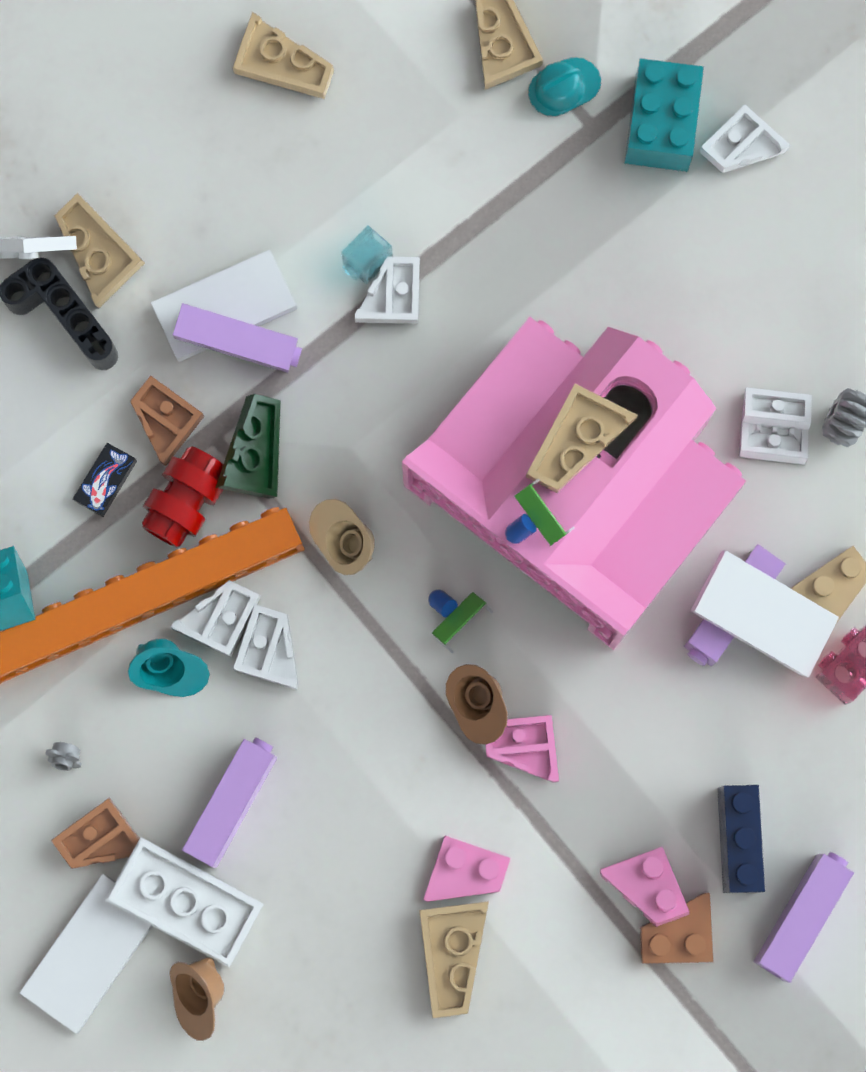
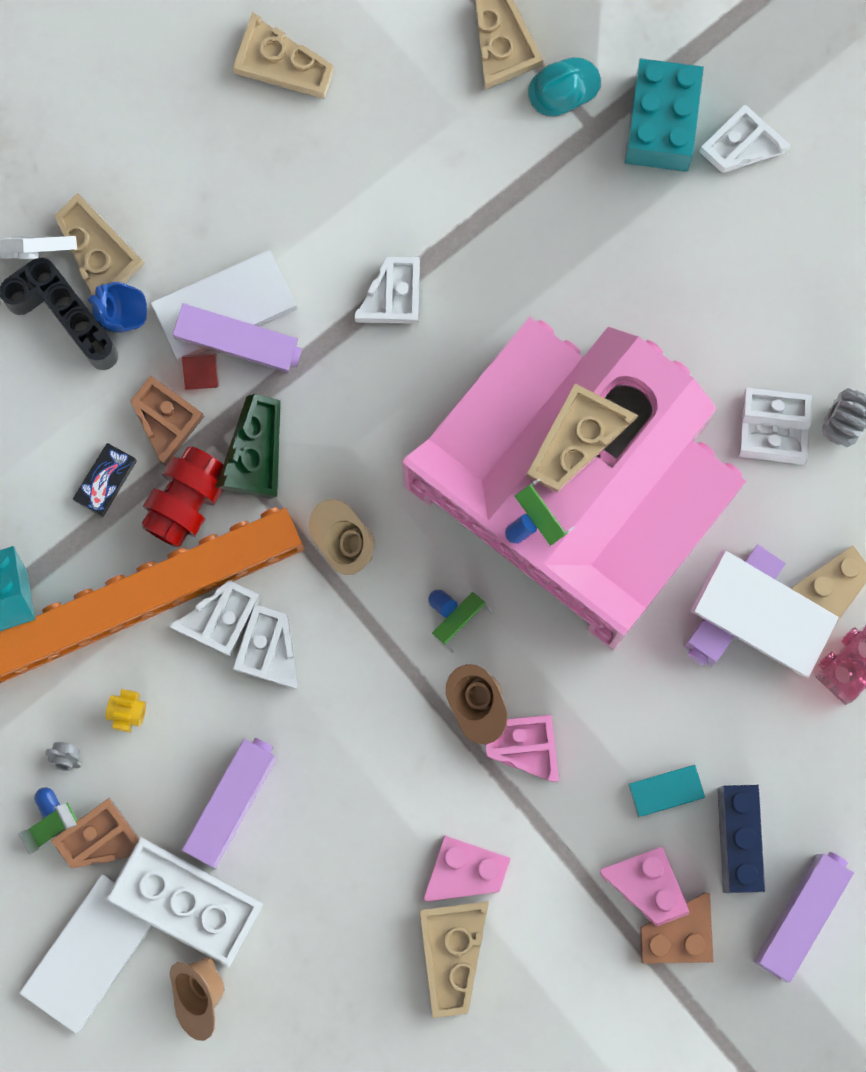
teal piece [128,639,210,697] -> none
clear light blue brick [341,225,393,284] -> none
none -> piece [18,787,77,854]
none -> blue hair [88,282,147,333]
none -> yellow gear [105,689,146,733]
none -> clear red plate [182,353,219,390]
none -> teal tile [628,765,706,818]

